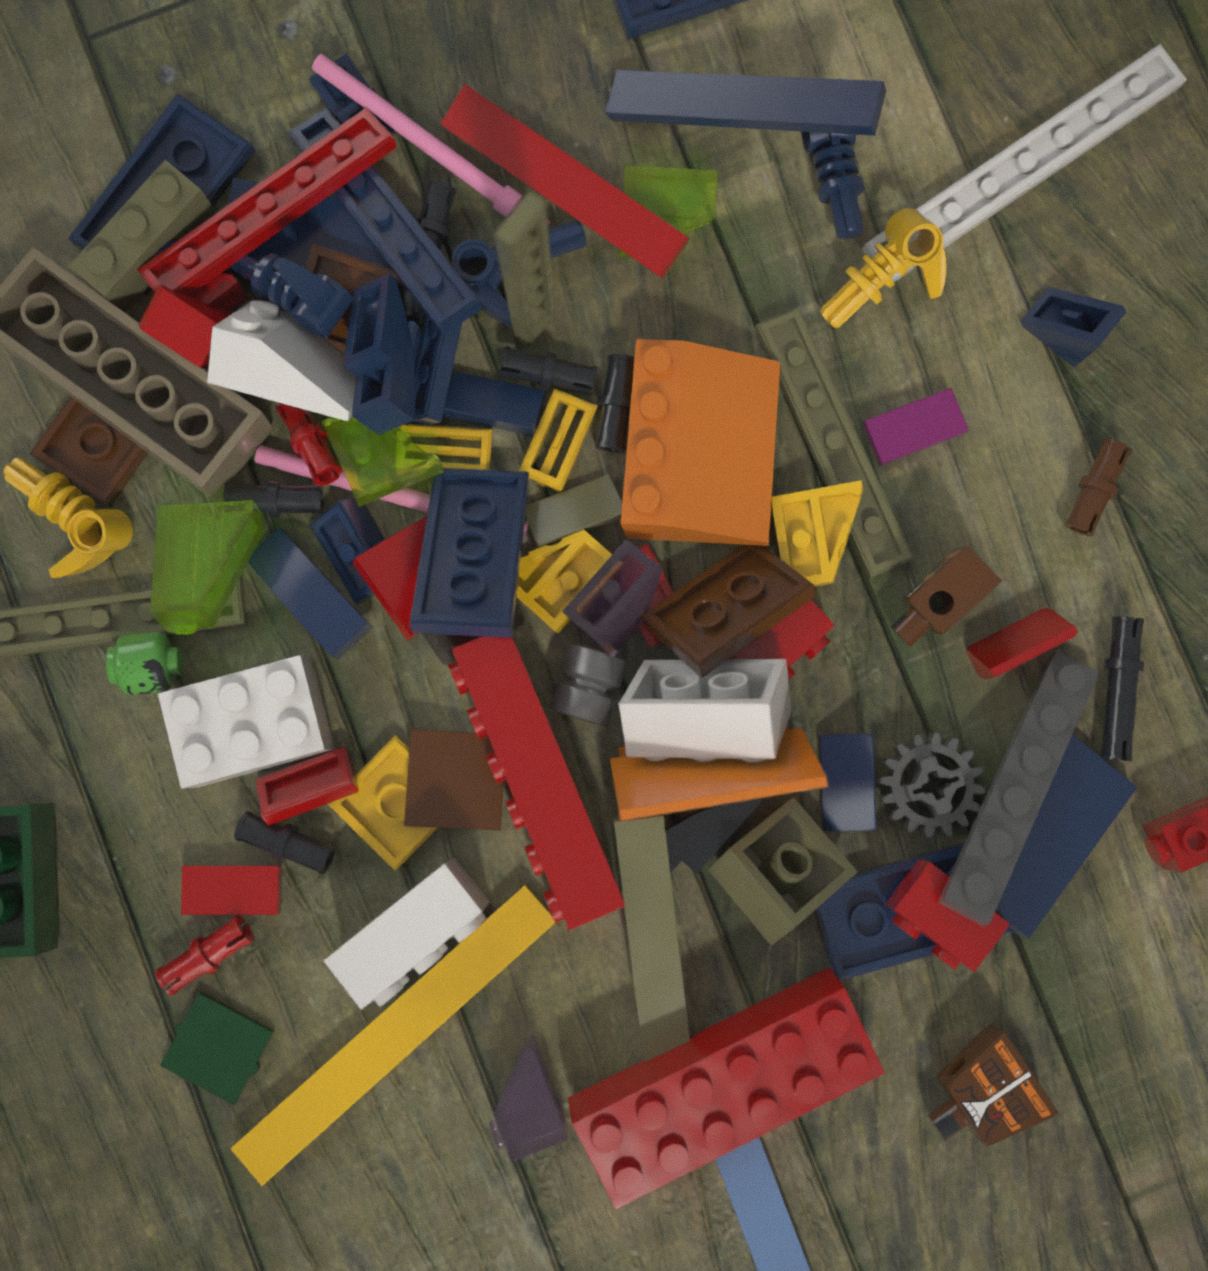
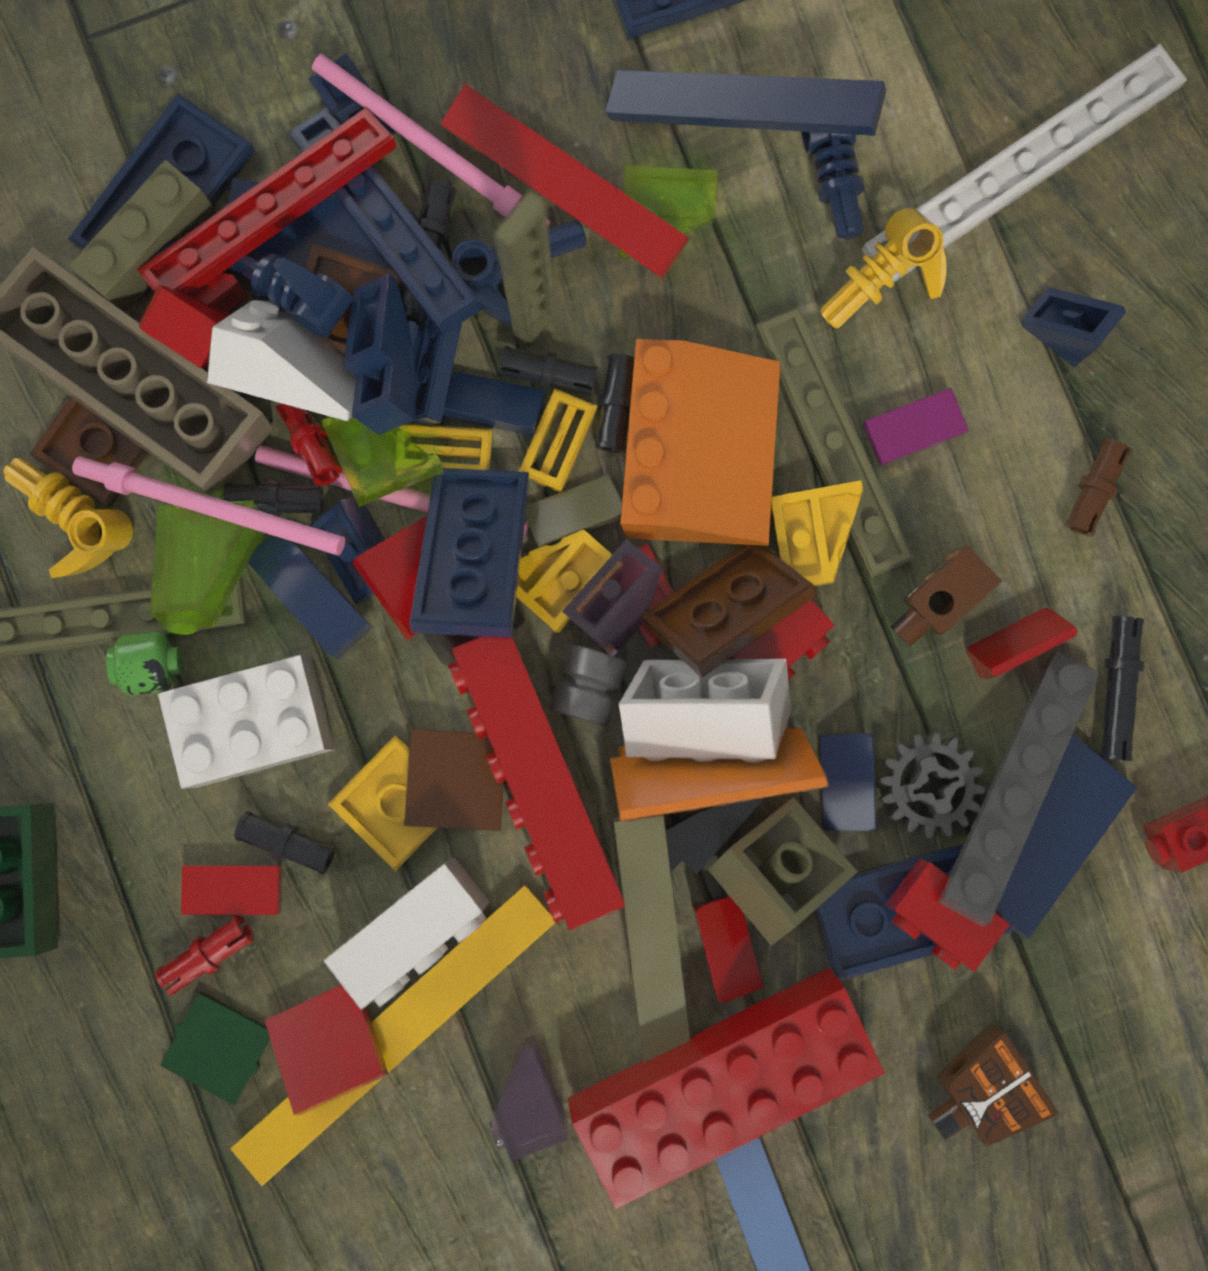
red tile [255,746,359,826] -> none
none -> bright pink bar [72,456,345,556]
none -> red tile [265,985,389,1115]
none -> red slope [692,895,763,1004]

